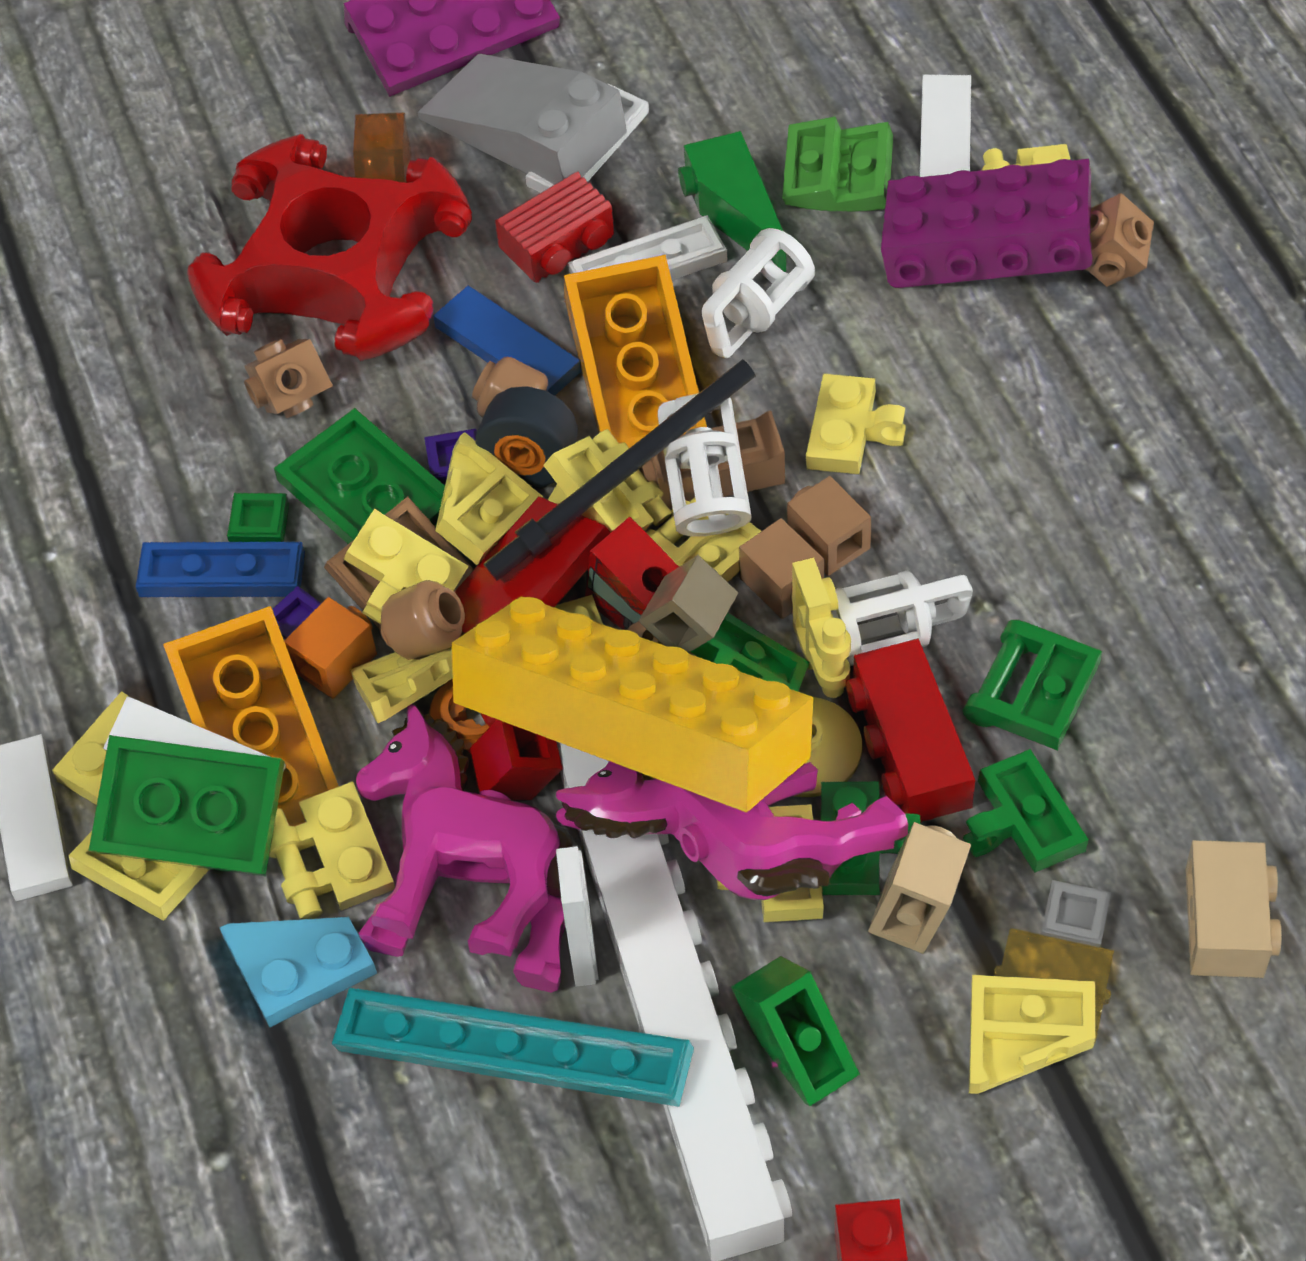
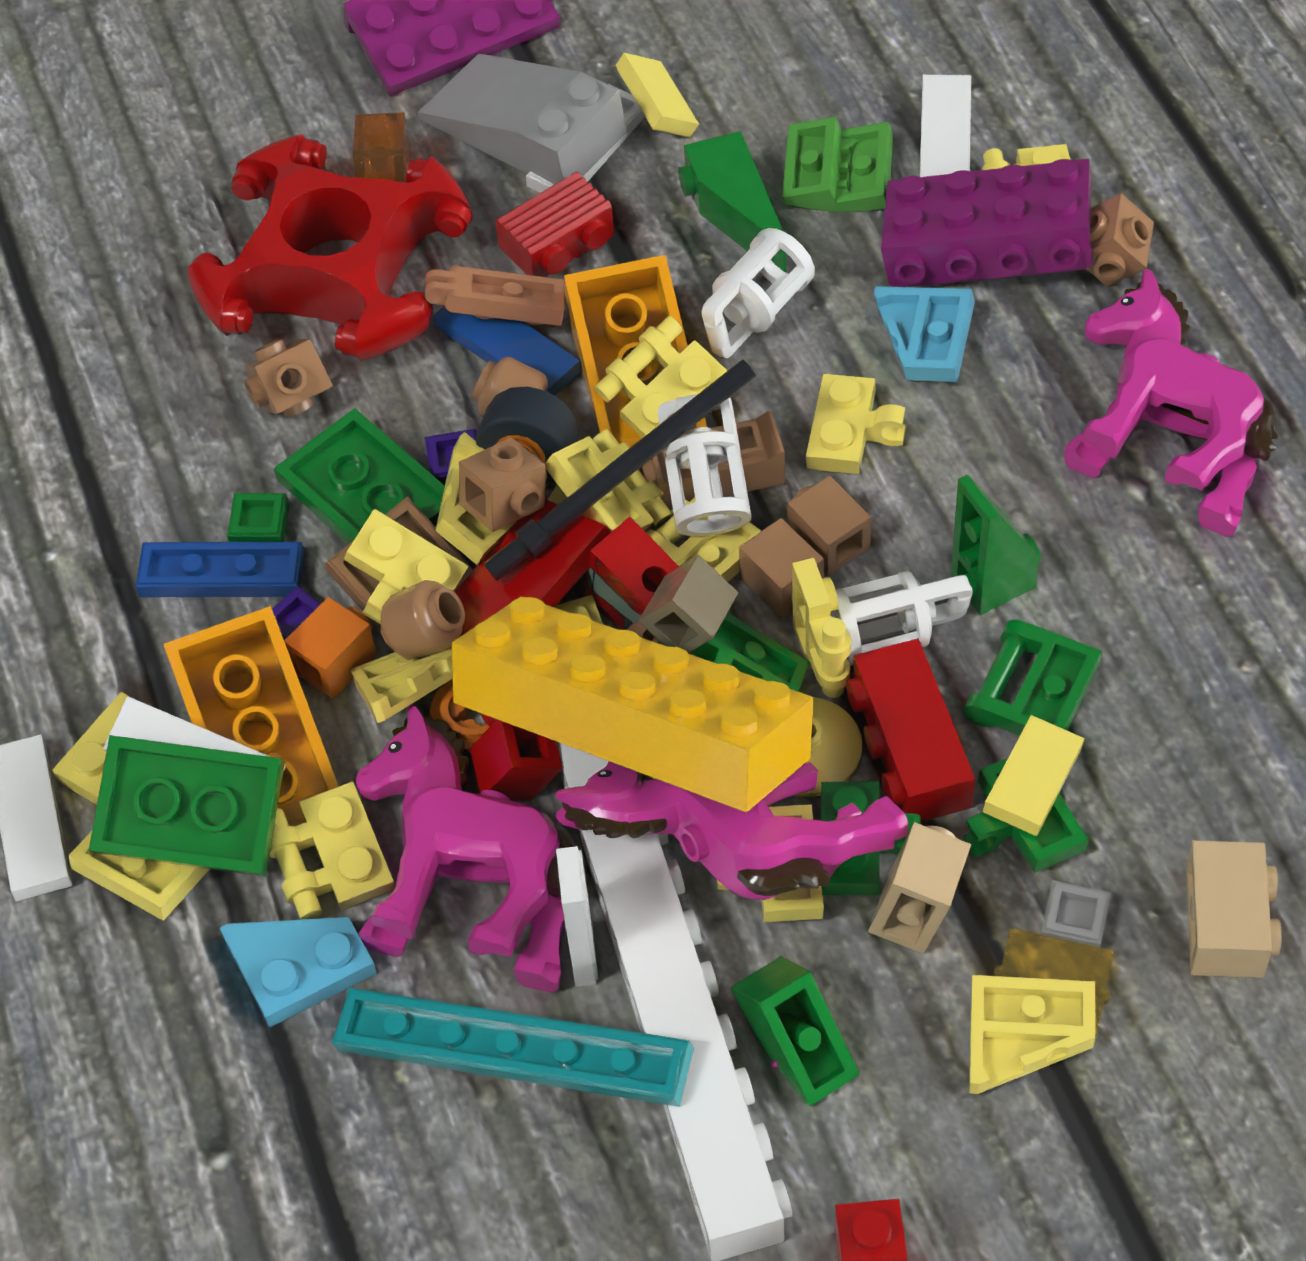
white tile [568,215,727,280] -> none
none -> nougat hinge [425,266,565,326]
none -> medium nougat brick [459,437,547,532]
none -> light yellow plate [594,316,727,438]
none -> light yellow tile [615,53,699,137]
none -> medium azure wing [874,286,975,382]
none -> green slope [951,474,1041,615]
none -> light yellow tile [983,715,1085,836]
none -> dark pink animal [1064,269,1278,537]

